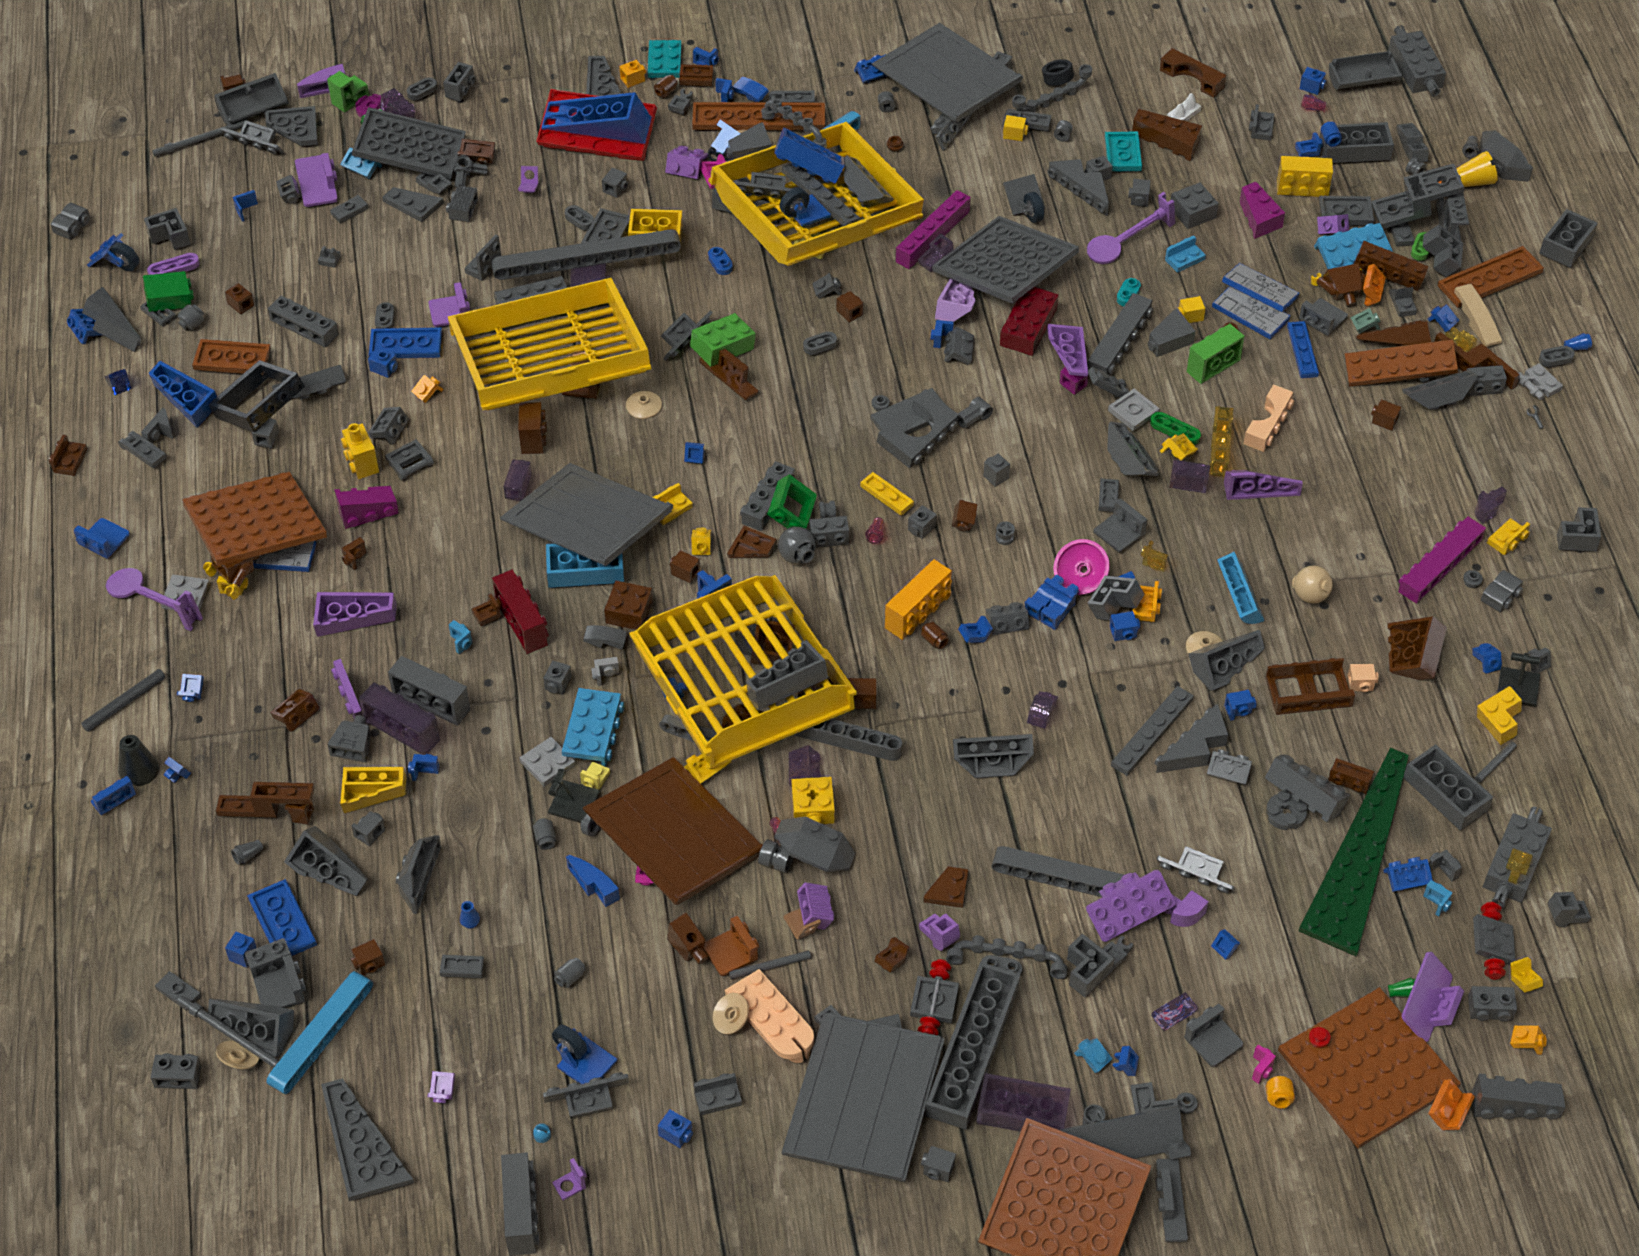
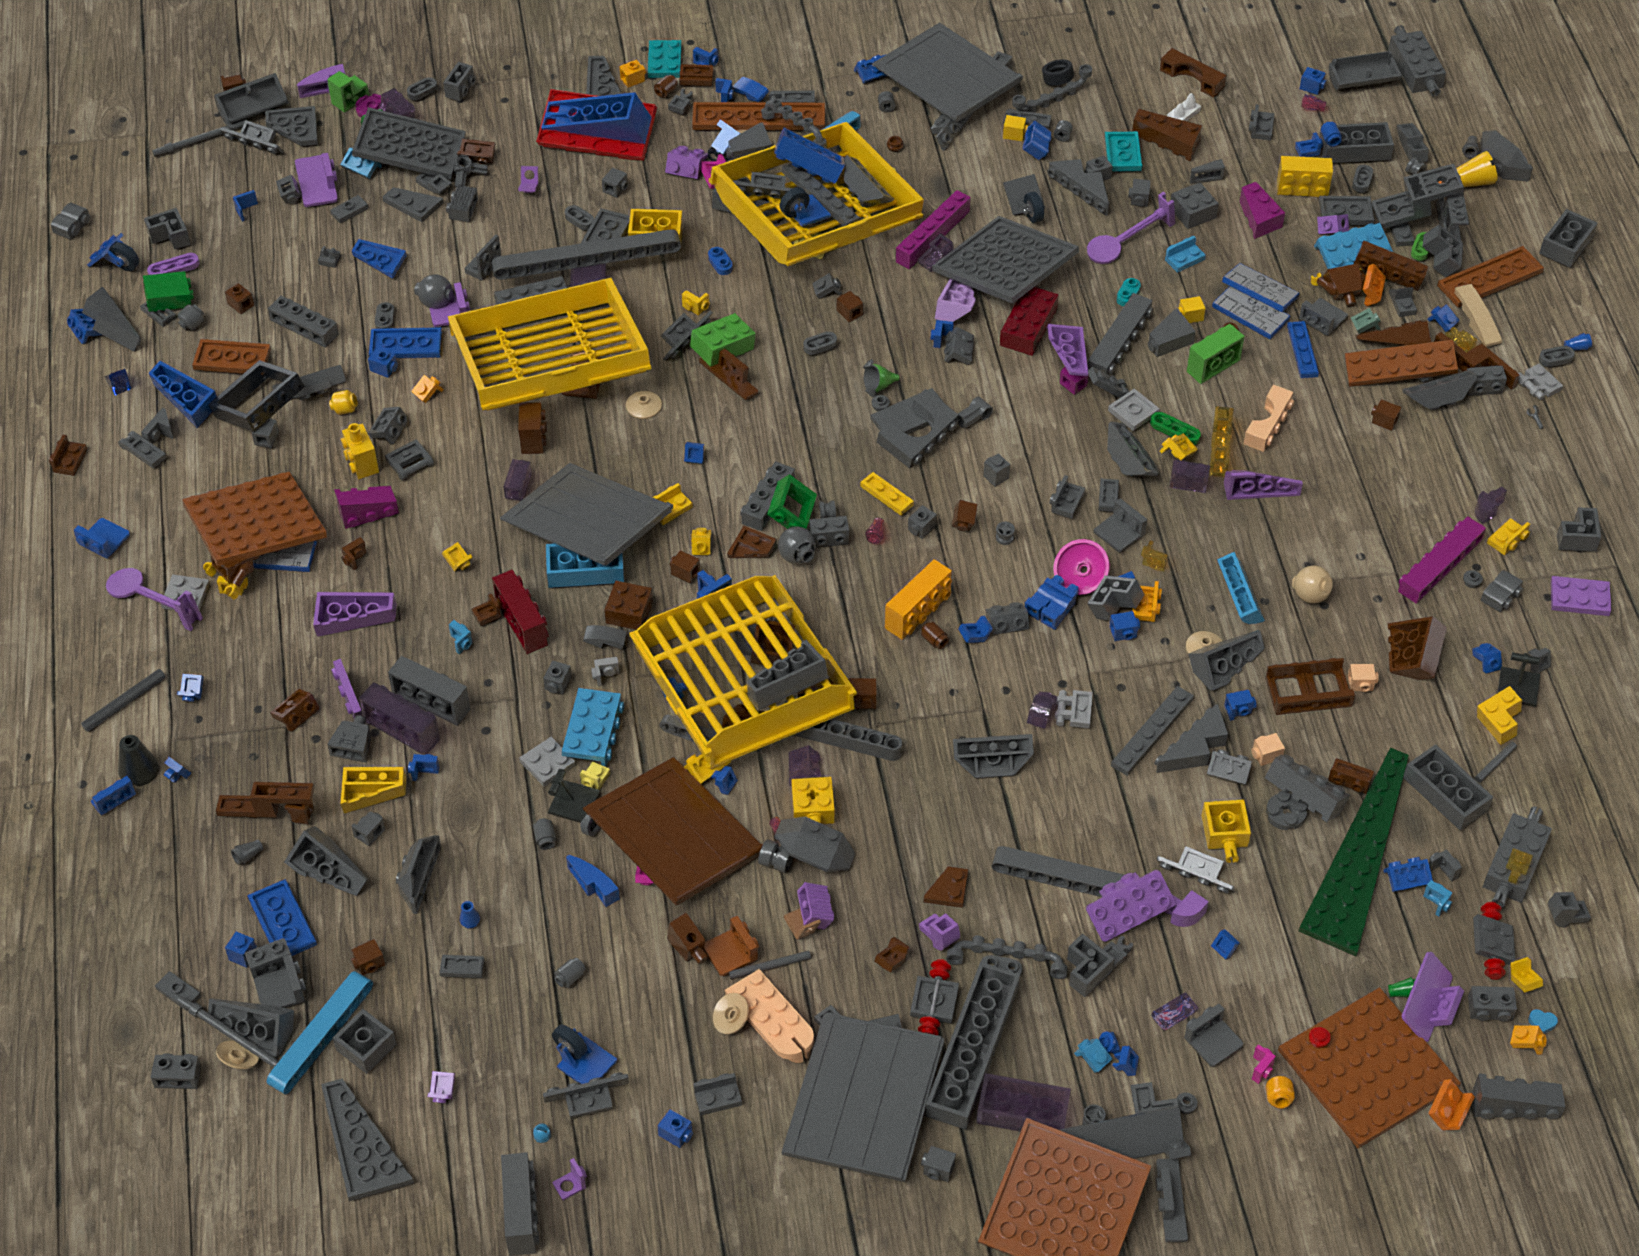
none -> yellow head [329,390,358,415]
none -> dark grey brick [333,1009,397,1074]
none -> blue wing [352,239,407,279]
none -> dark grey brick [414,274,454,309]
none -> yellow bracket [442,542,473,572]
none -> yellow bracket [682,290,710,316]
none -> blue tile [711,766,738,795]
none -> hat [863,359,900,397]
none -> blue brick [1023,121,1052,160]
none -> dark grey bracket [1049,475,1085,519]
none -> light grey plate [1055,690,1093,728]
none -> blue plate [1099,1031,1121,1055]
none -> dark grey slope [1190,159,1225,184]
none -> yellow brick [1201,800,1251,863]
none -> light nougat brick [1252,733,1285,766]
none -> dark grey plate [1352,165,1373,193]
none -> dark azure tile [1528,1009,1558,1034]
none -> medium lavender plate [1551,576,1611,616]

